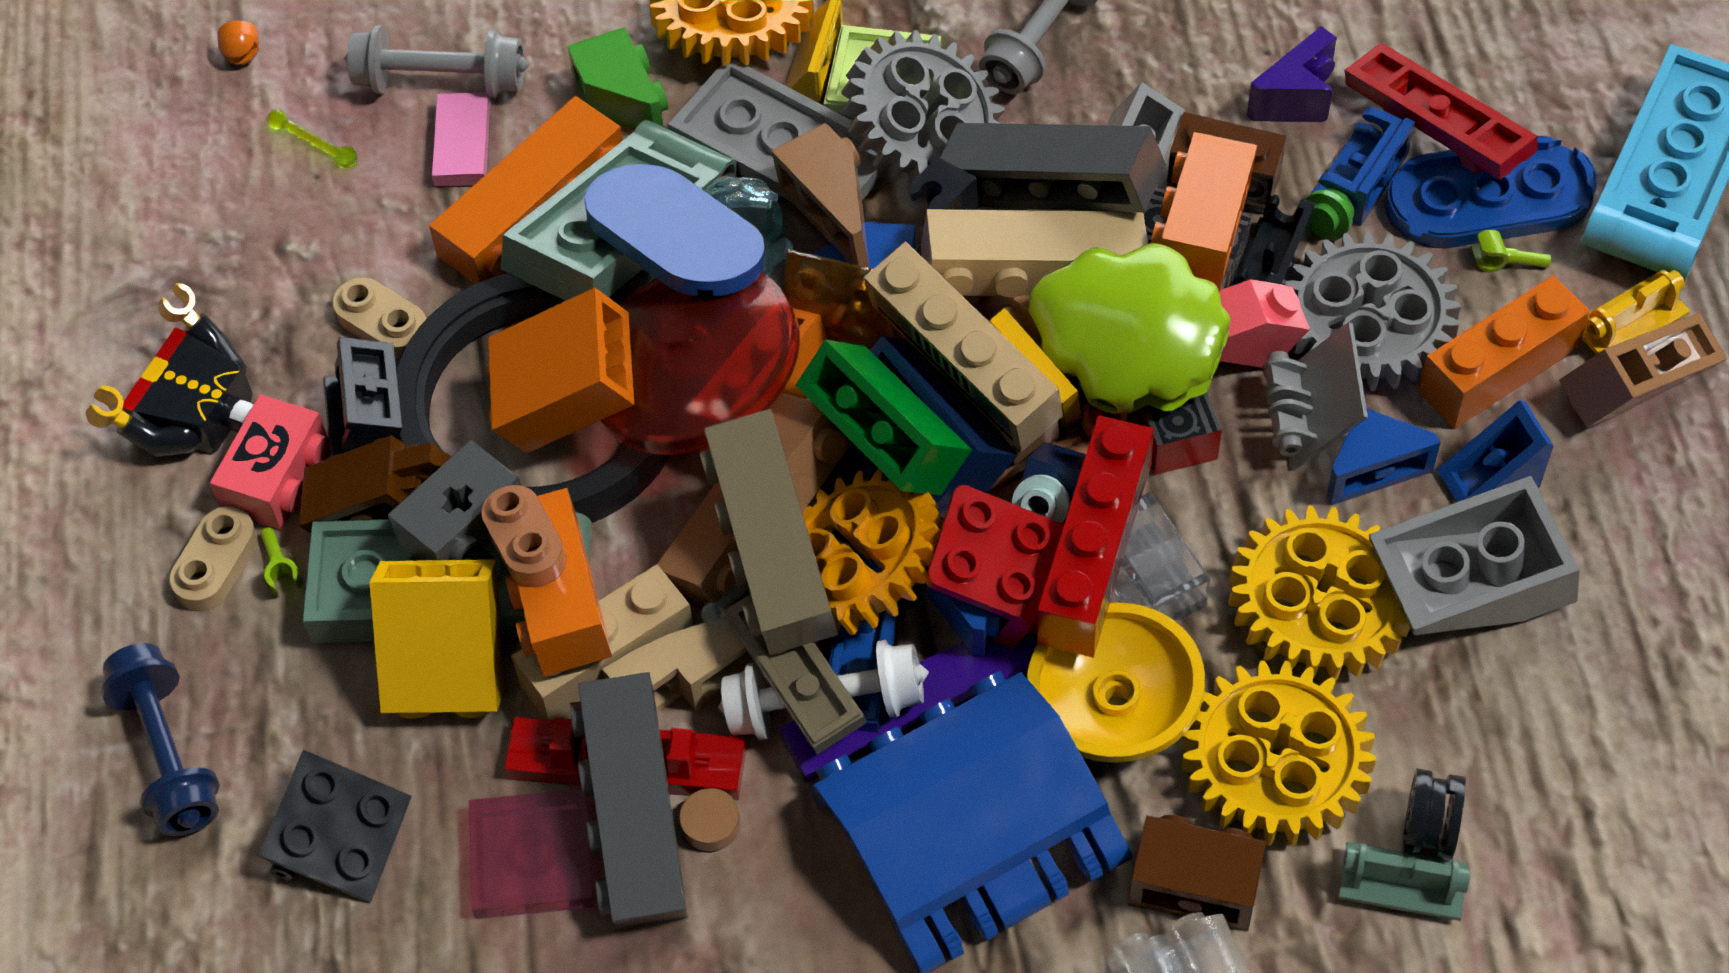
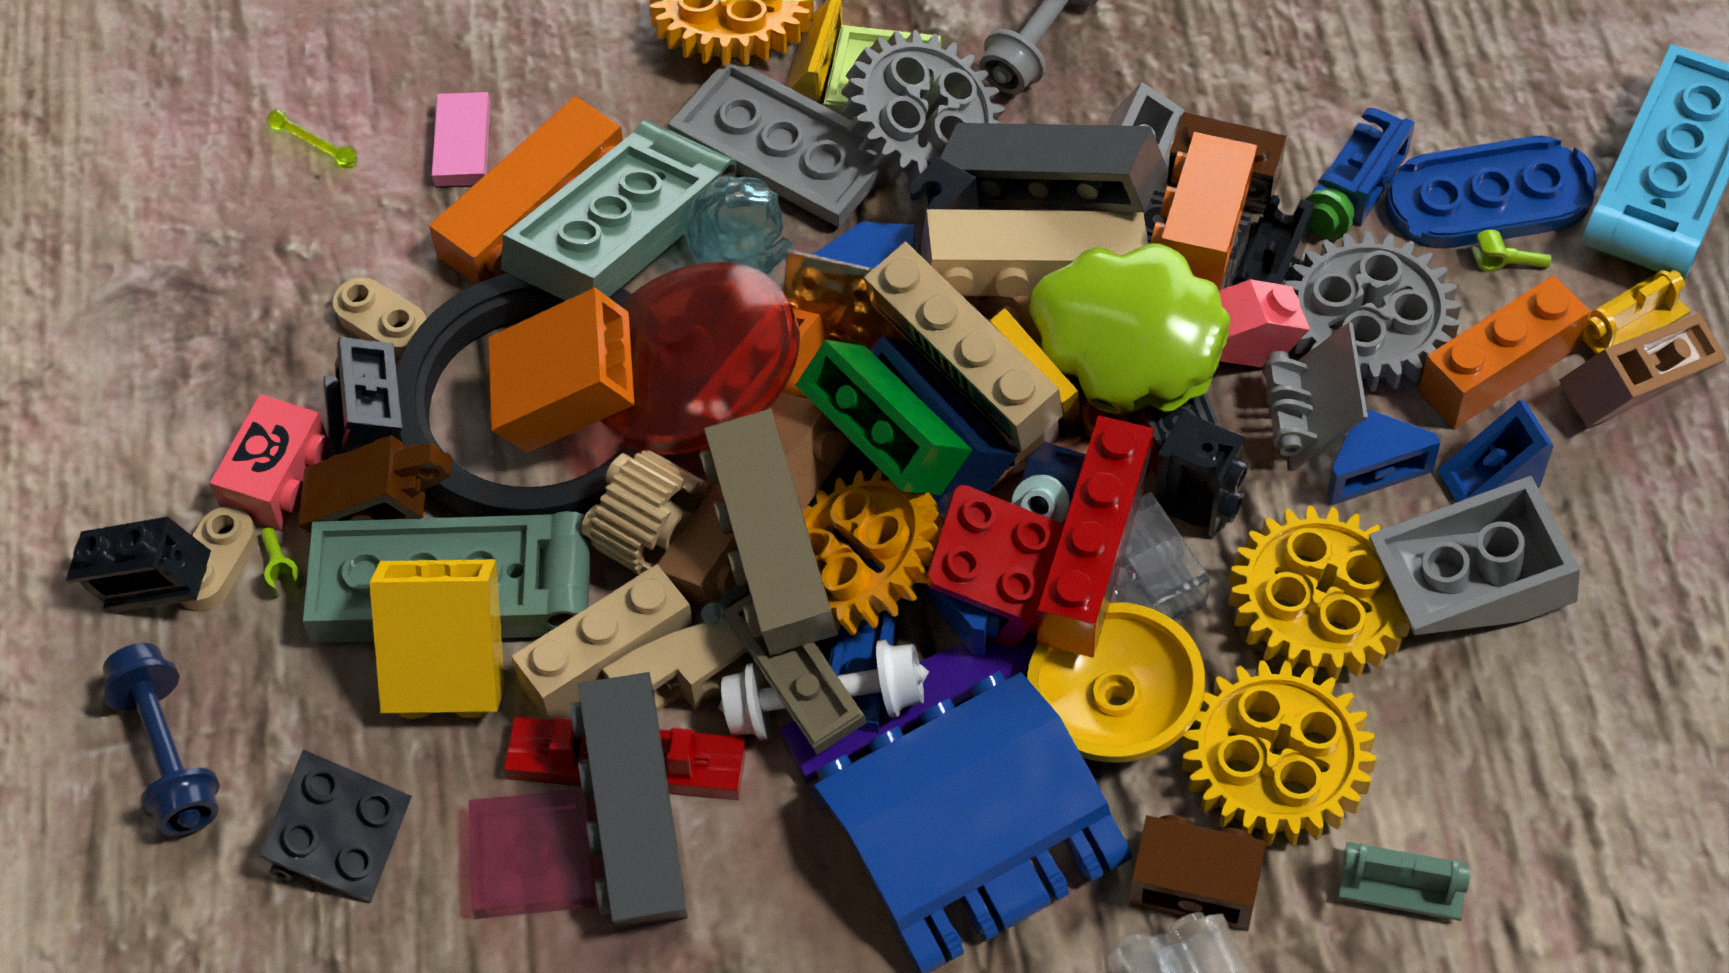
black torso [86,283,254,457] -> none
orange hinge [217,20,259,65] -> none
light grey piece [344,25,530,98] -> none
dark grey brick [388,440,521,560] -> none
nougat plate [481,485,567,587] -> none
orange brick [502,488,613,677] -> none
bright green slope [567,27,668,130] -> none
tile [584,164,765,296] -> none
medium nougat tile [680,788,740,851] -> none
medium nougat slope [771,123,870,275] -> none
dark purple slope [1247,26,1337,122] -> none
red hinge [1345,42,1538,180] -> none
black wheel [1402,768,1466,860] -> none
none -> black hinge [65,516,211,613]
none -> tan brick [582,450,709,575]
none -> black hinge [1152,411,1249,539]

